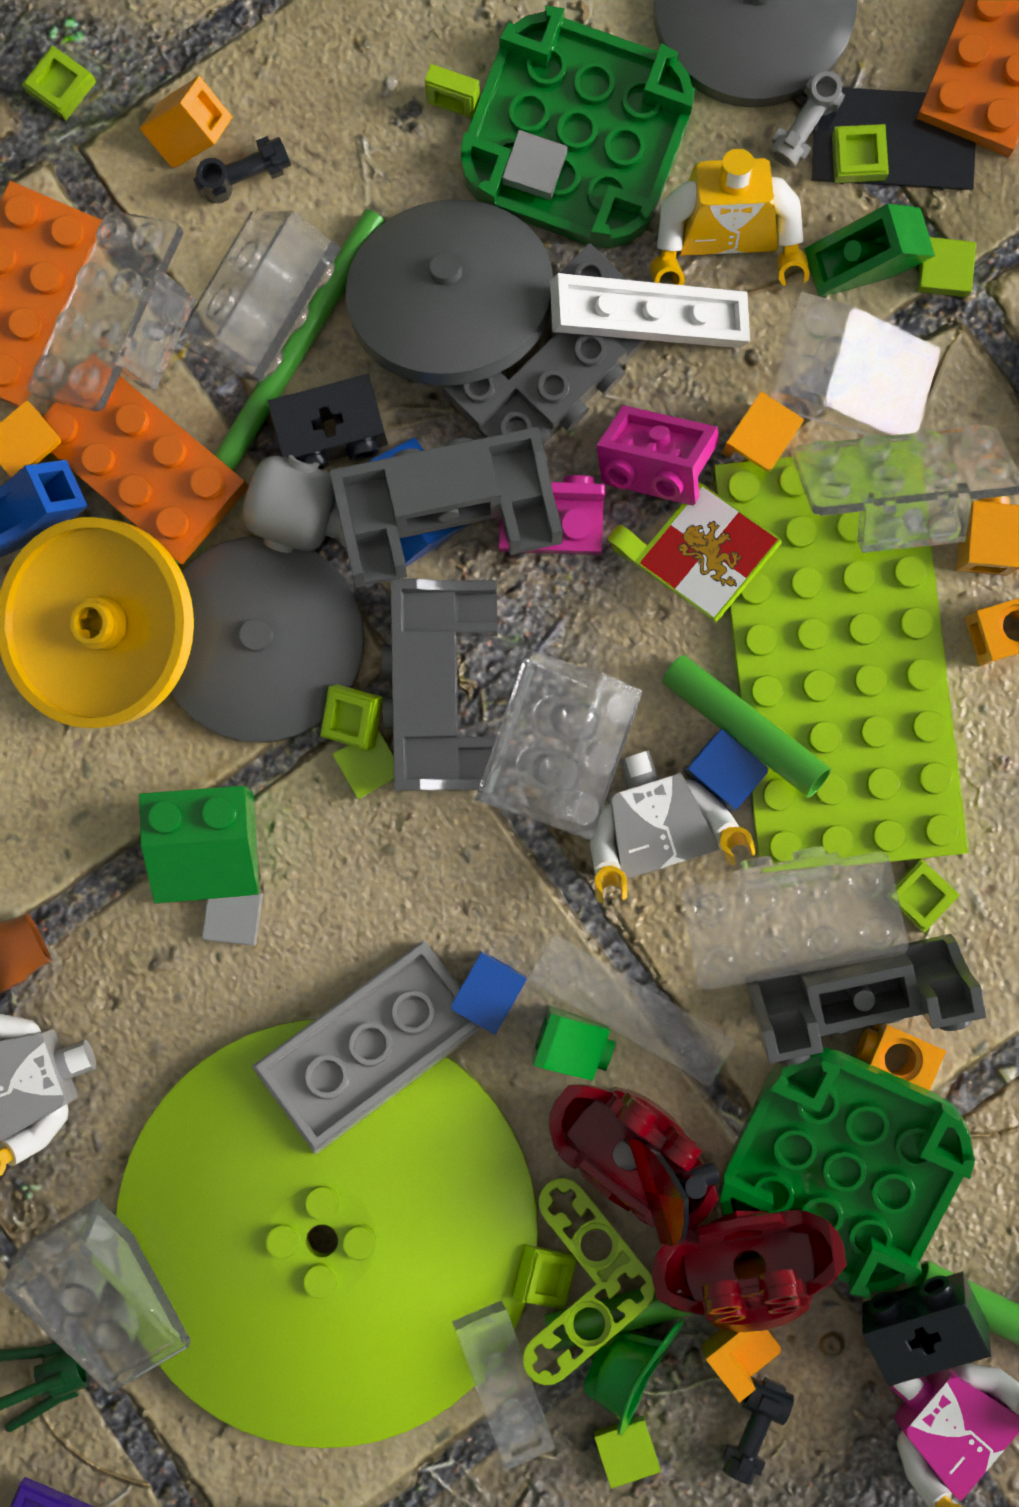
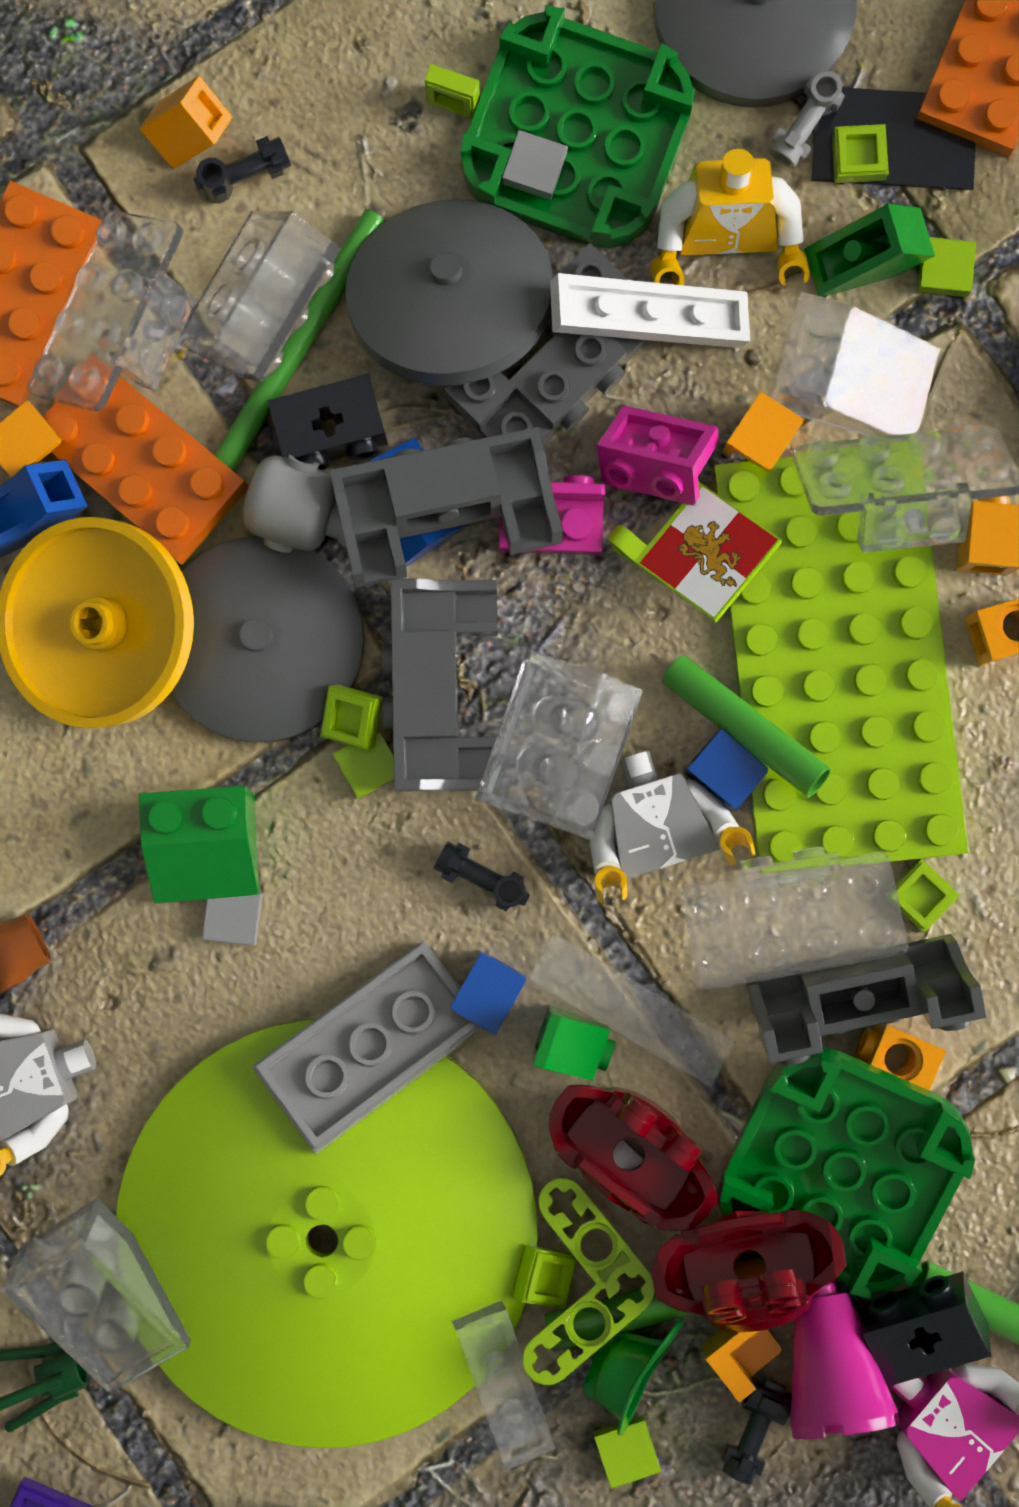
lime tile [22,45,96,121] -> none
shield [628,1137,720,1246] -> none
none -> black bar [433,841,530,912]
none -> dark pink cone [790,1283,899,1439]

